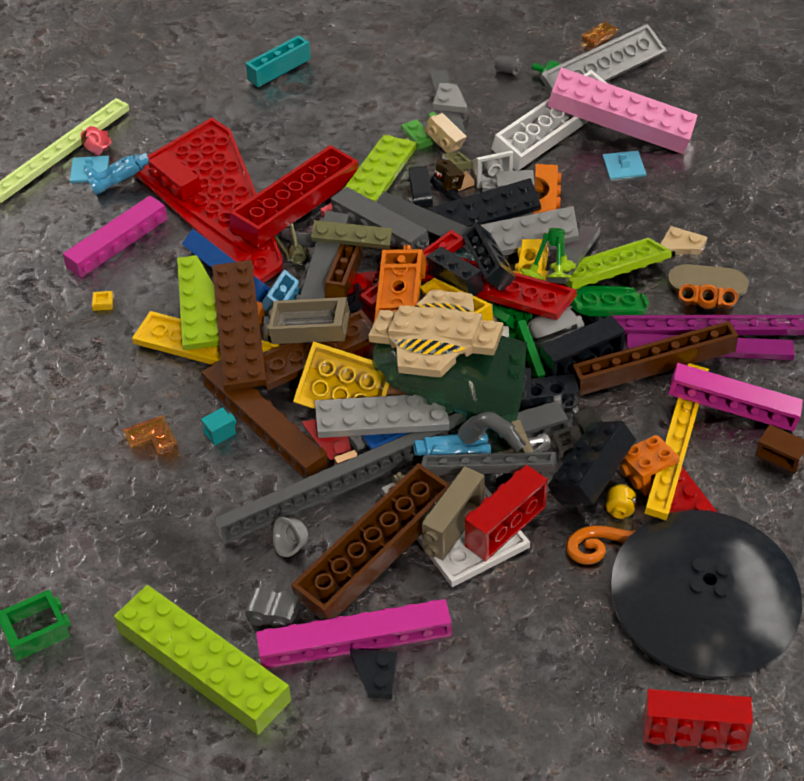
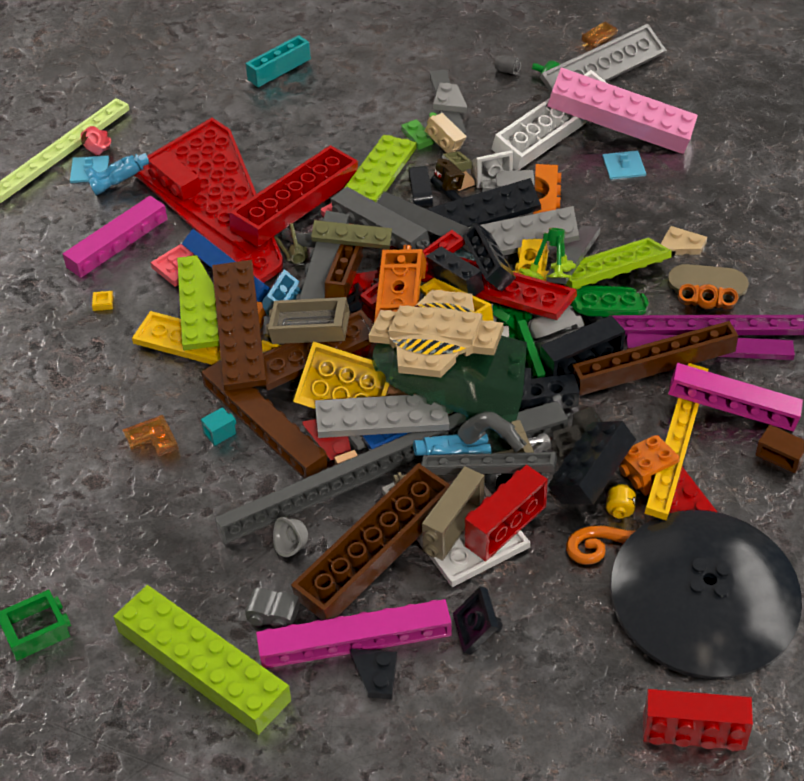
none -> coral plate [151,244,193,287]
none -> black tile [453,586,503,655]

